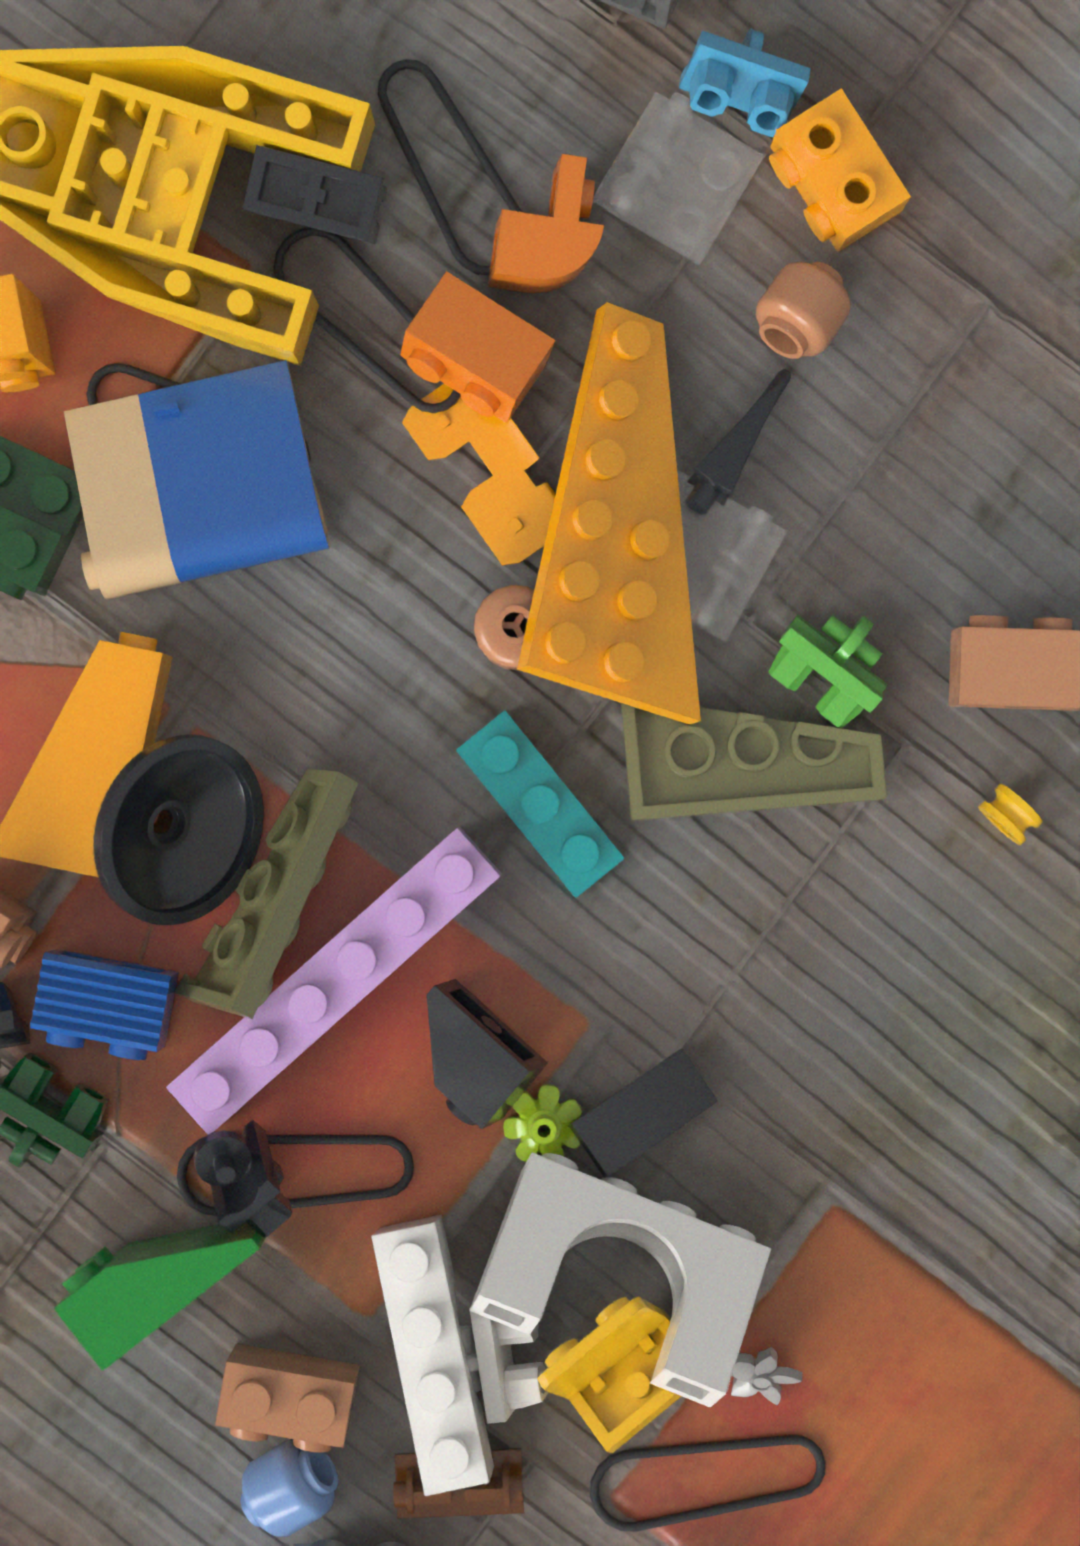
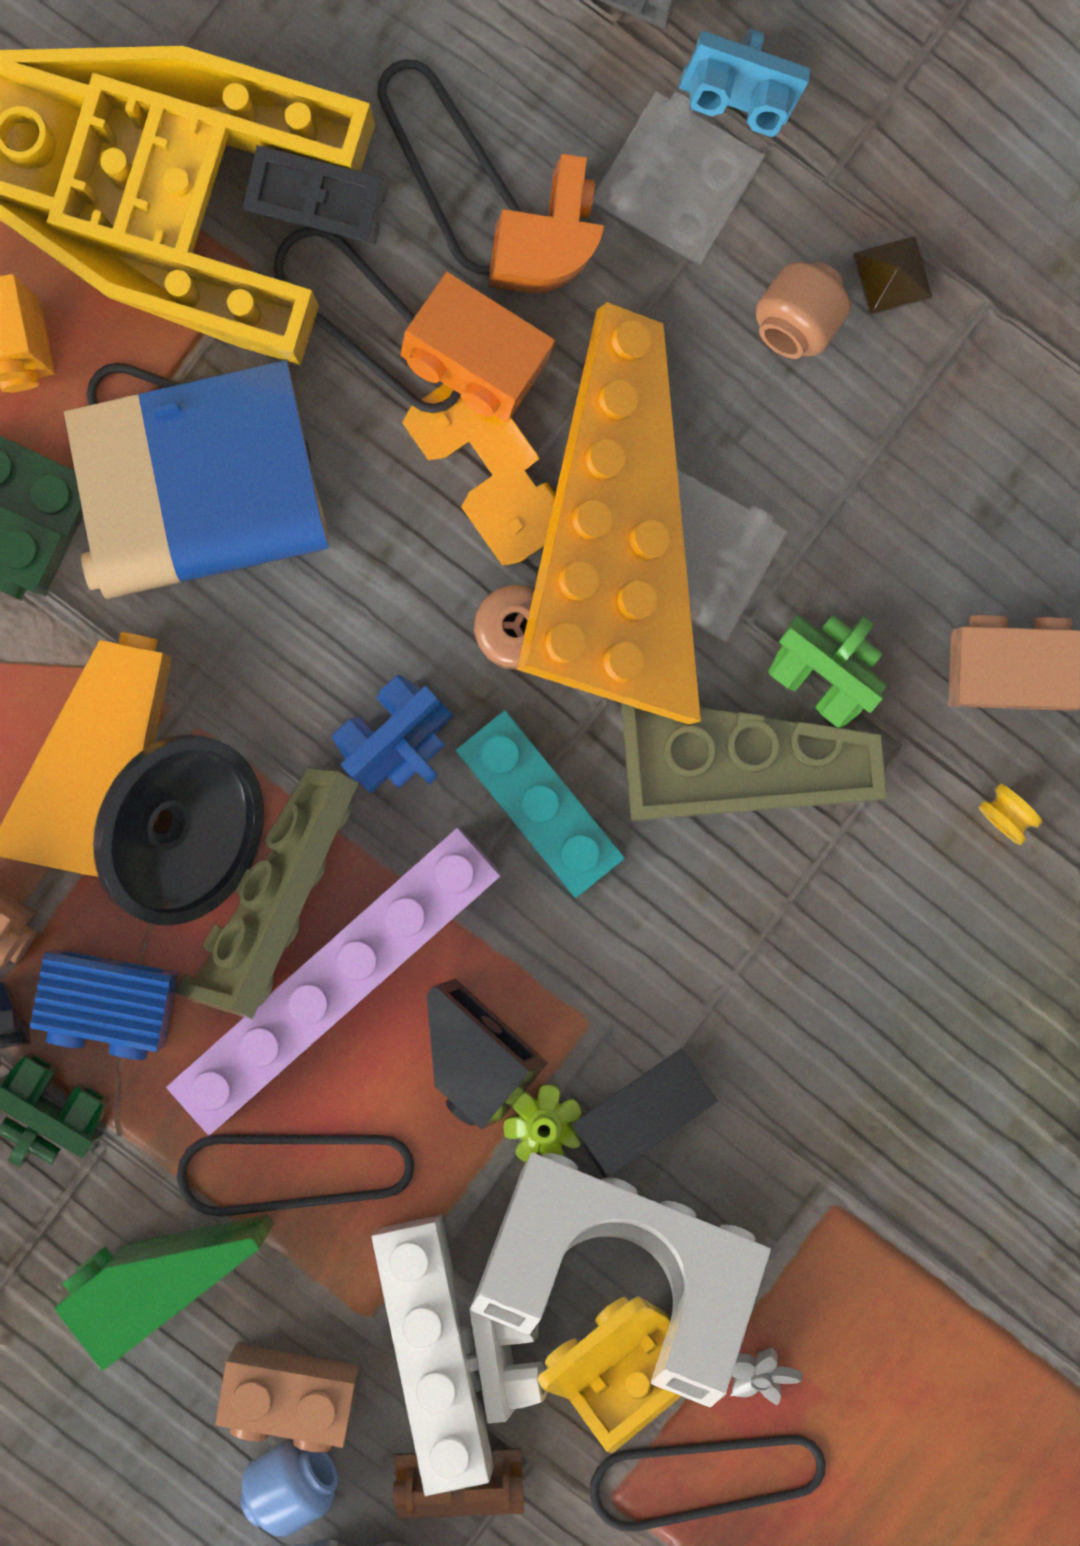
black hips [193,1119,293,1238] -> none
black piece [685,369,791,515] -> none
light orange brick [769,88,911,252] -> none
none -> blue hips [332,675,454,794]
none -> dark brown slope [853,236,932,315]

